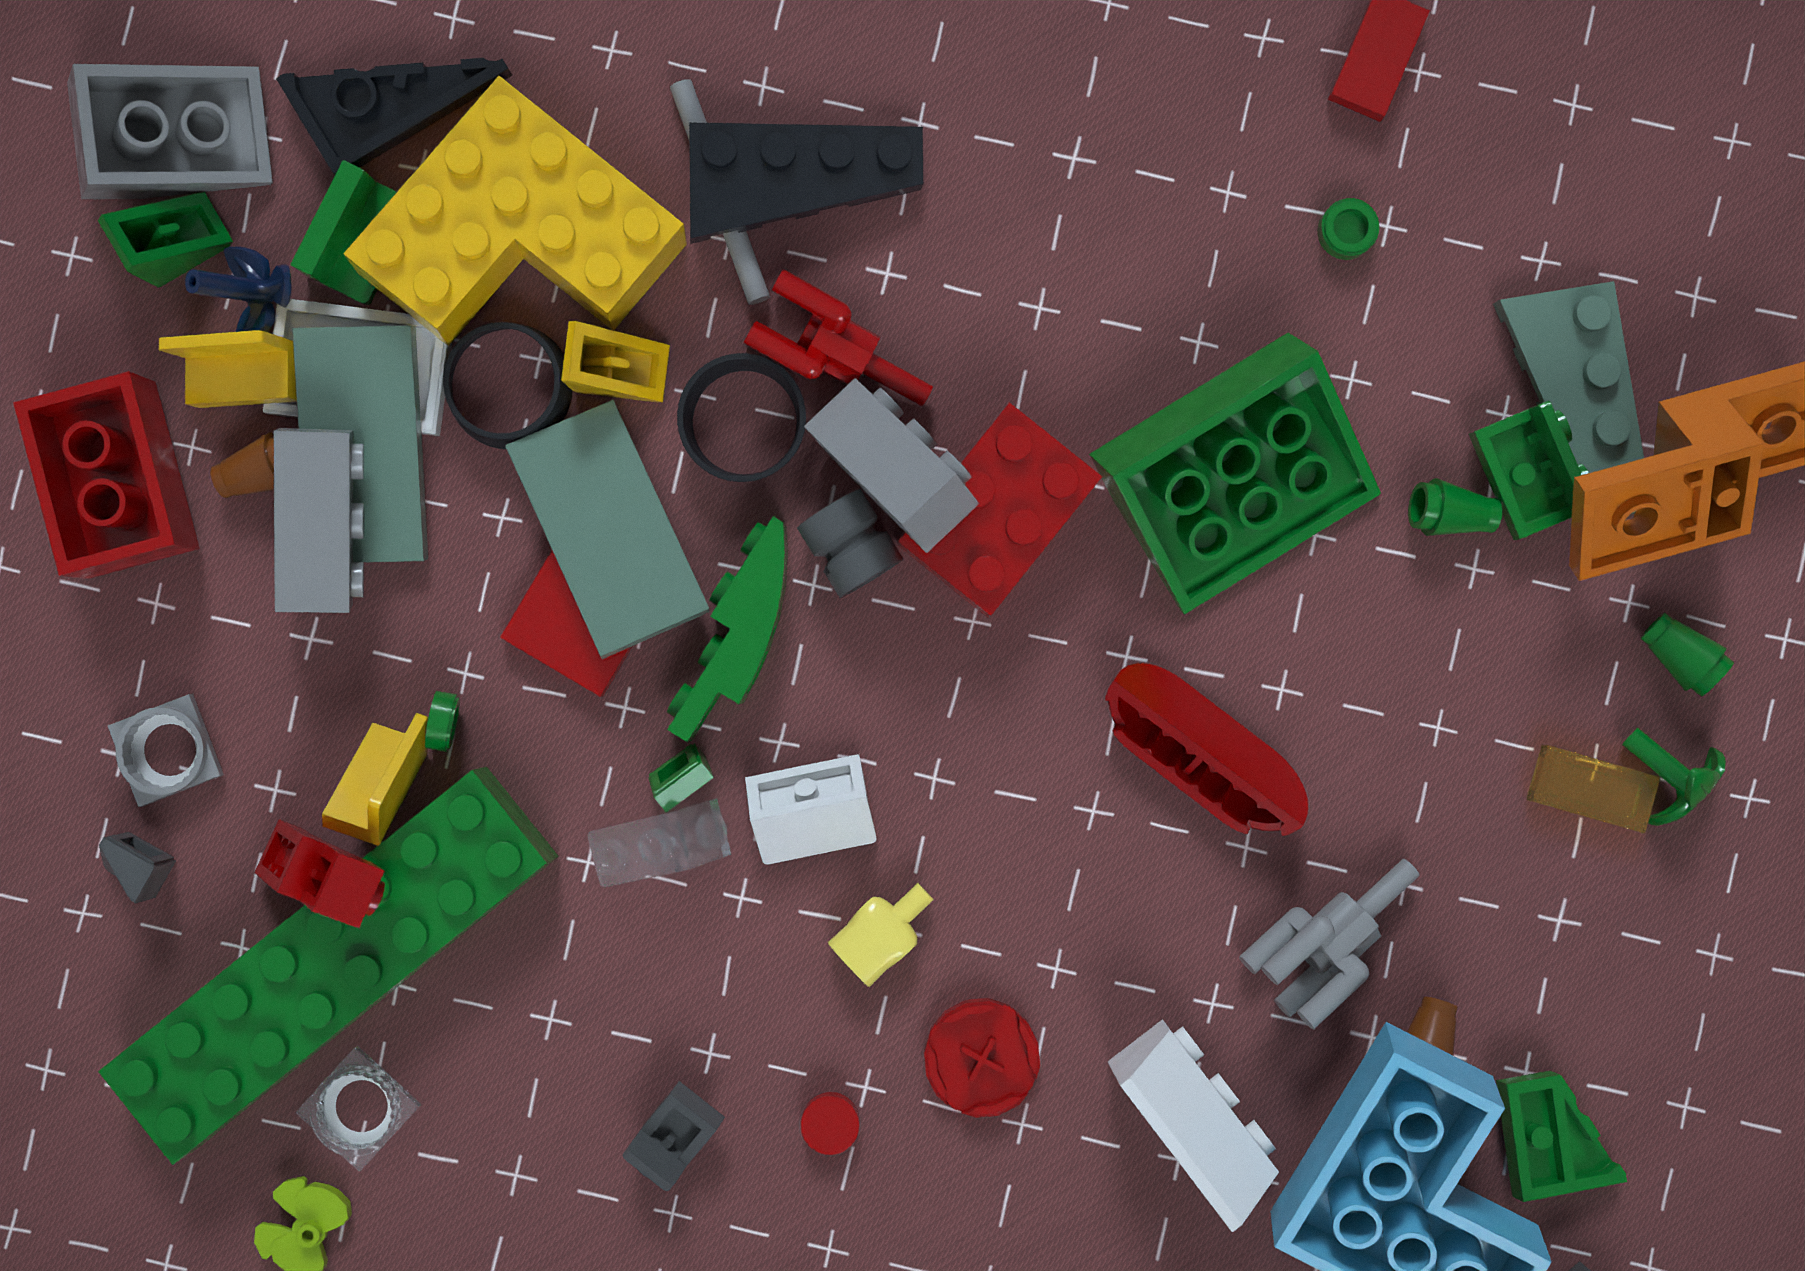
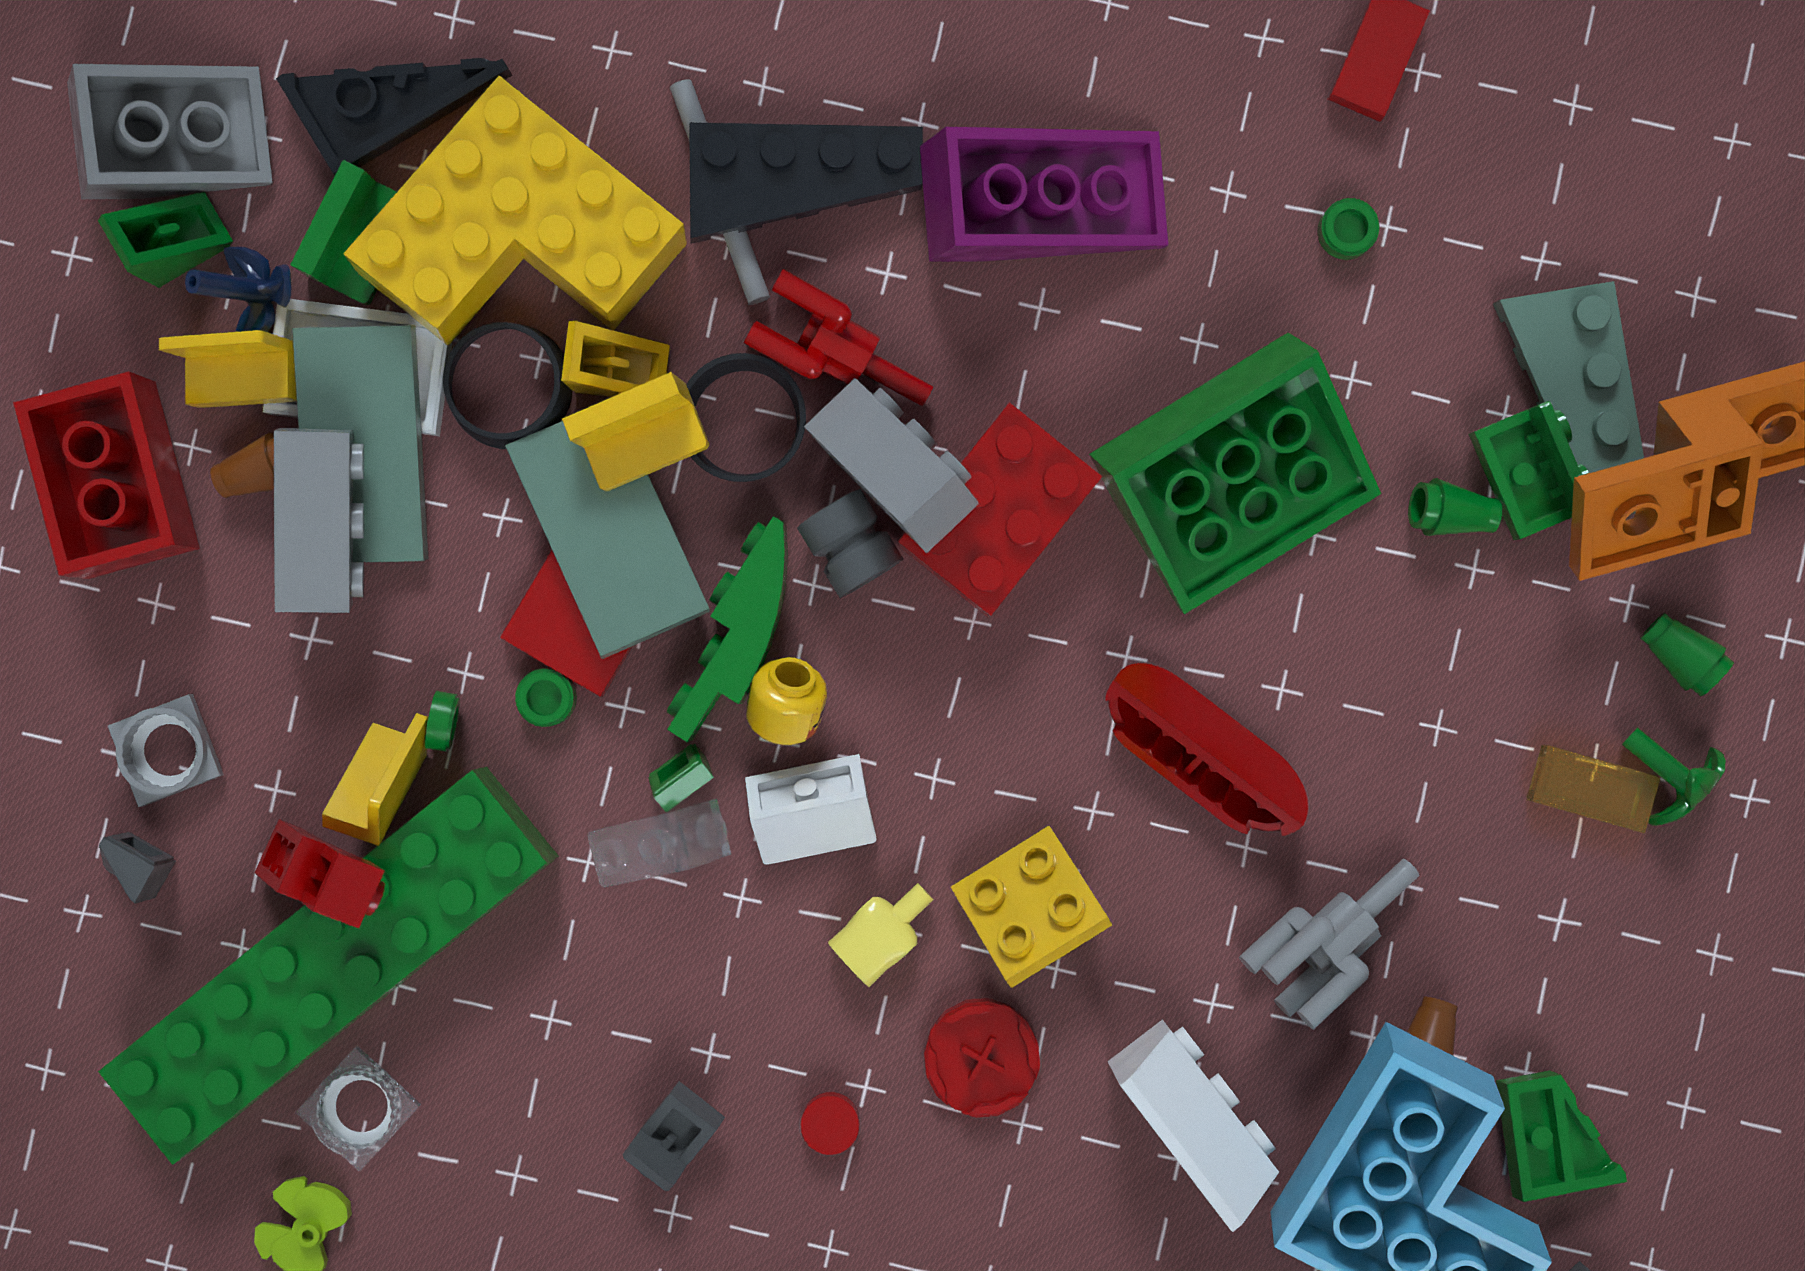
none -> green tile [515,669,577,727]
none -> yellow panel [562,372,709,491]
none -> yellow head [746,657,827,745]
none -> magenta slope [920,127,1169,262]
none -> yellow plate [951,826,1112,988]

